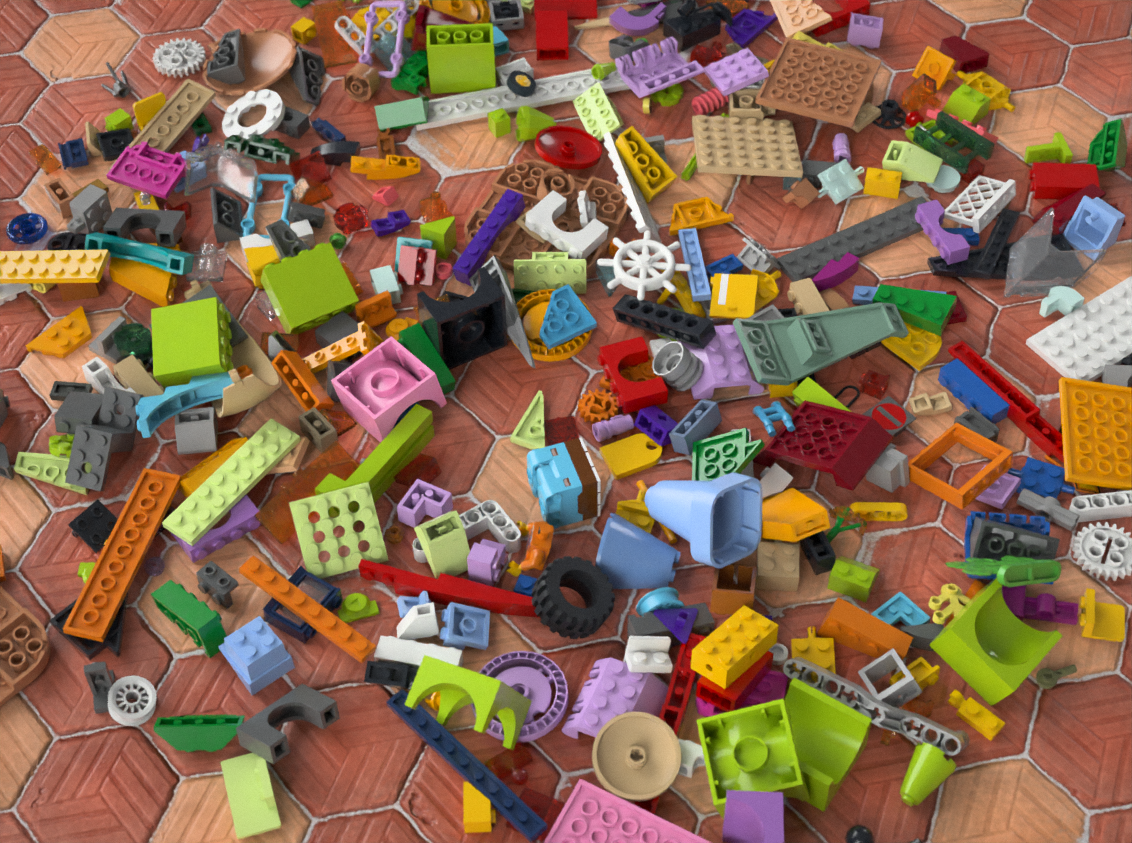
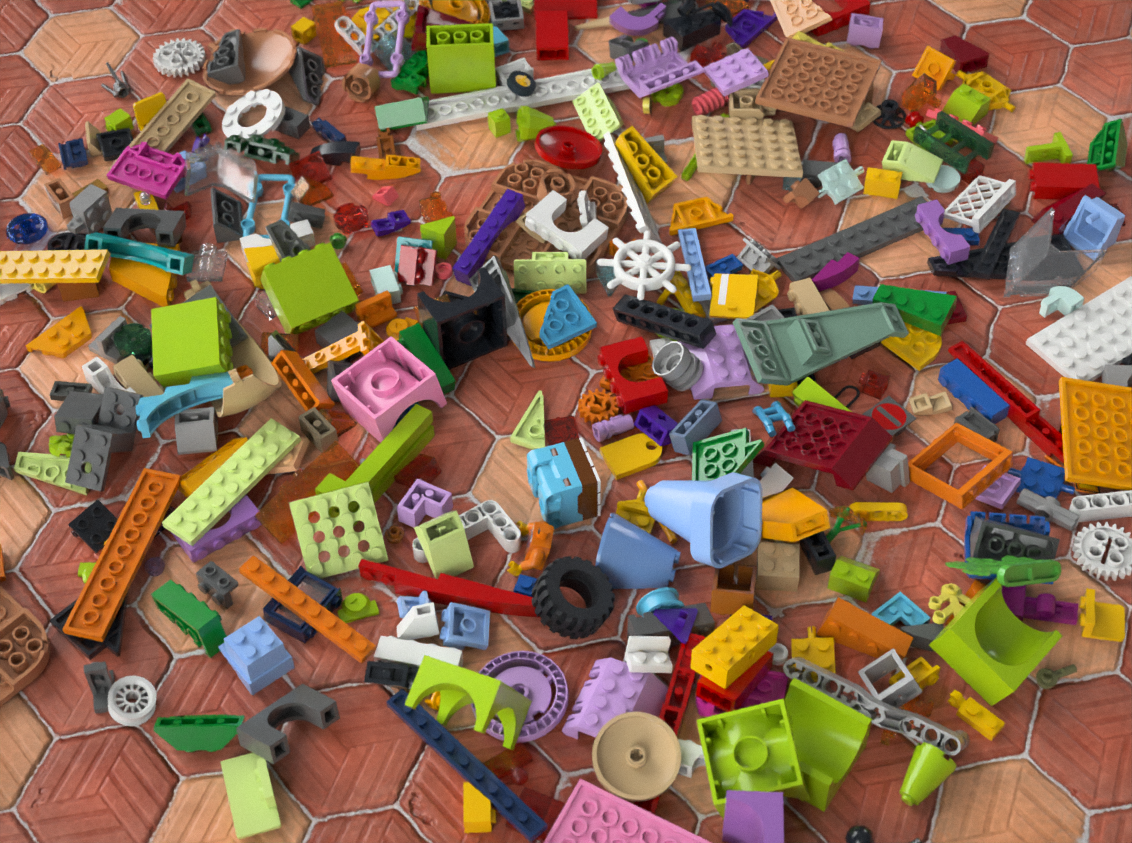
lavender brick [467,539,508,587] -> none

